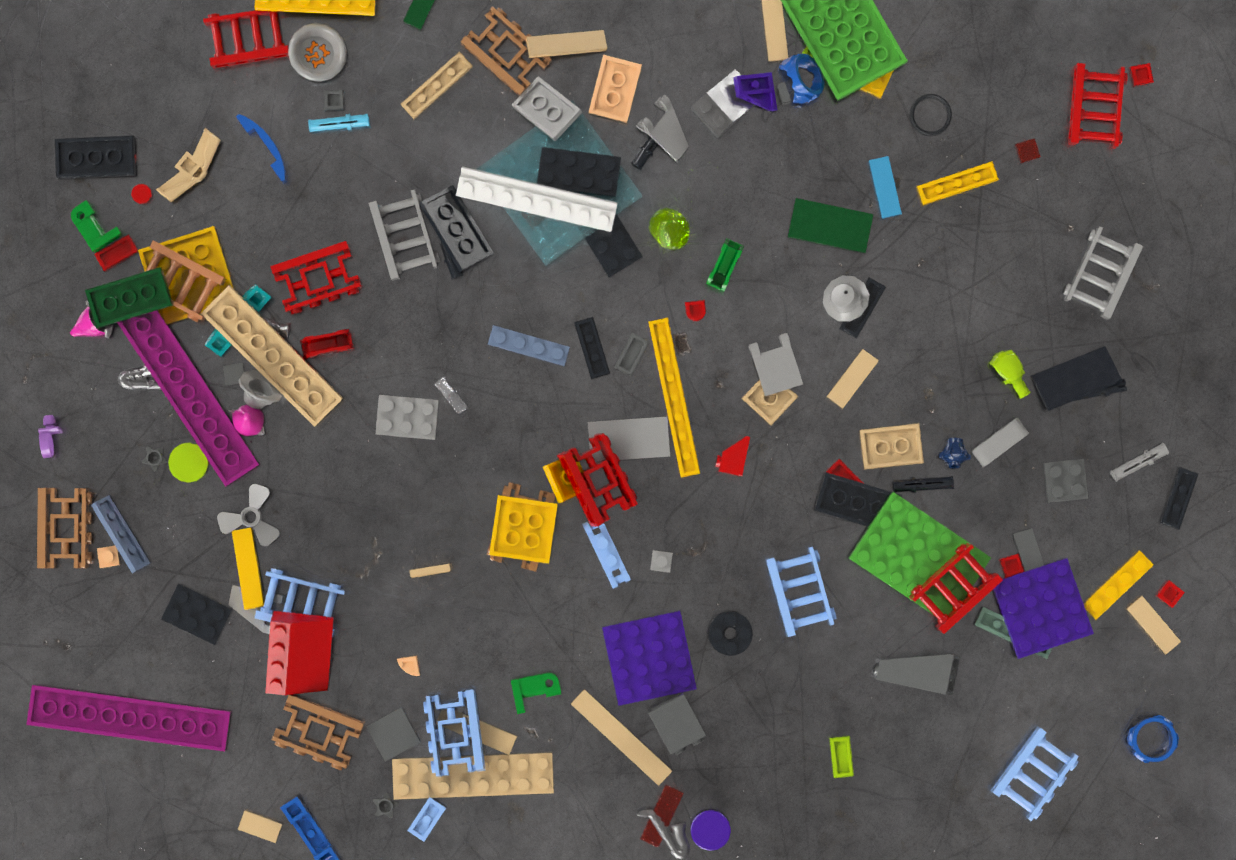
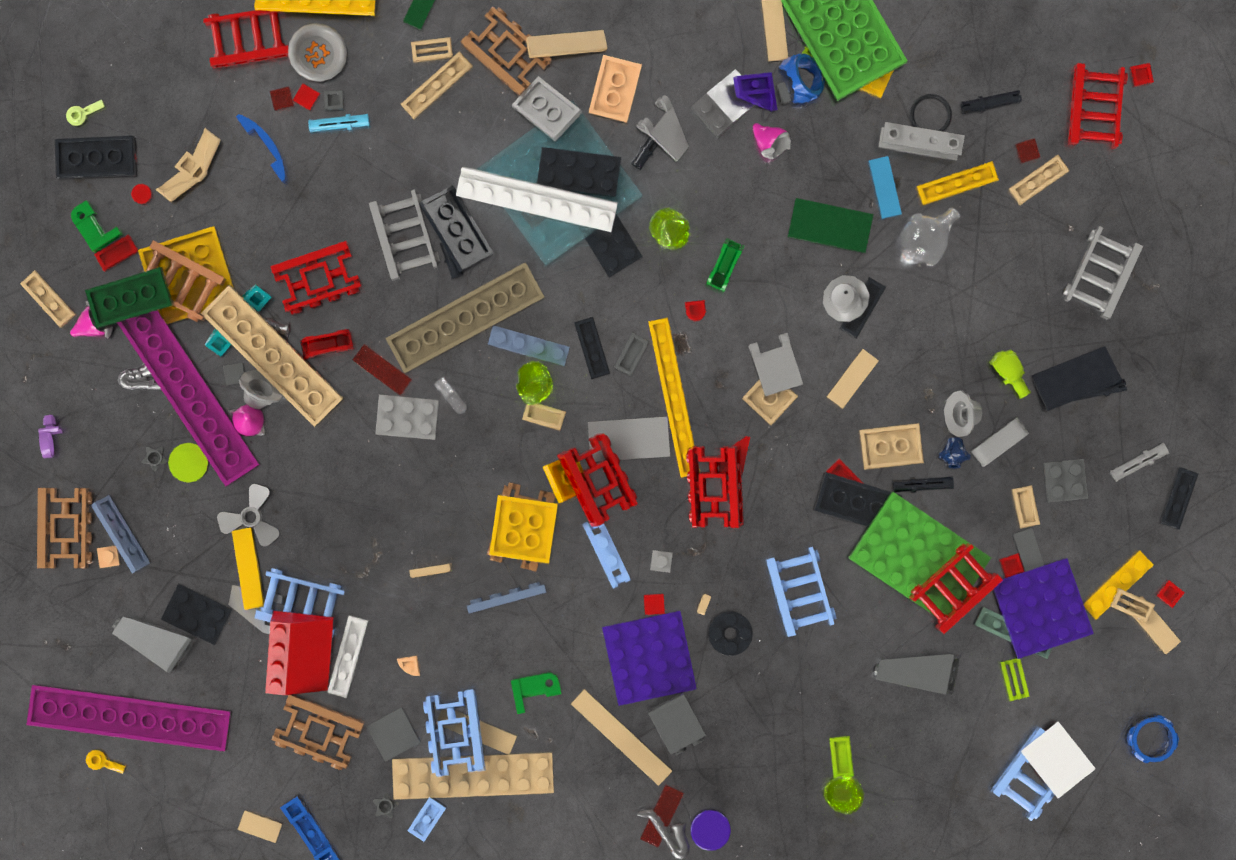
none -> tan tile [20,270,76,328]
none -> yellowish green plate [66,100,105,126]
none -> yellow plate [86,750,126,774]
none -> slope [112,616,197,674]
none -> clear red tile [270,86,294,111]
none -> red tile [293,83,320,111]
none -> white tile [327,615,368,698]
none -> clear red tile [352,344,412,396]
none -> dark tan plate [385,262,545,373]
none -> tan tile [411,37,453,63]
none -> sand blue plate [467,582,546,613]
none -> clear neon green piece [516,361,553,405]
none -> tan tile [522,401,566,431]
none -> red tile [644,594,665,615]
none -> red fence [686,445,744,528]
none -> tan tile [697,594,711,615]
none -> hat [753,123,792,159]
none -> clear neon green piece [824,775,864,815]
none -> light grey fence [878,122,965,161]
none -> clear piece [900,208,960,265]
none -> light grey hat [944,390,982,437]
none -> black pin [960,90,1022,114]
none -> lime tile [1000,658,1030,701]
none -> tan tile [1009,155,1070,205]
none -> tan tile [1012,485,1040,529]
none -> white sticker [1021,722,1096,798]
none -> tan tile [1110,588,1155,623]

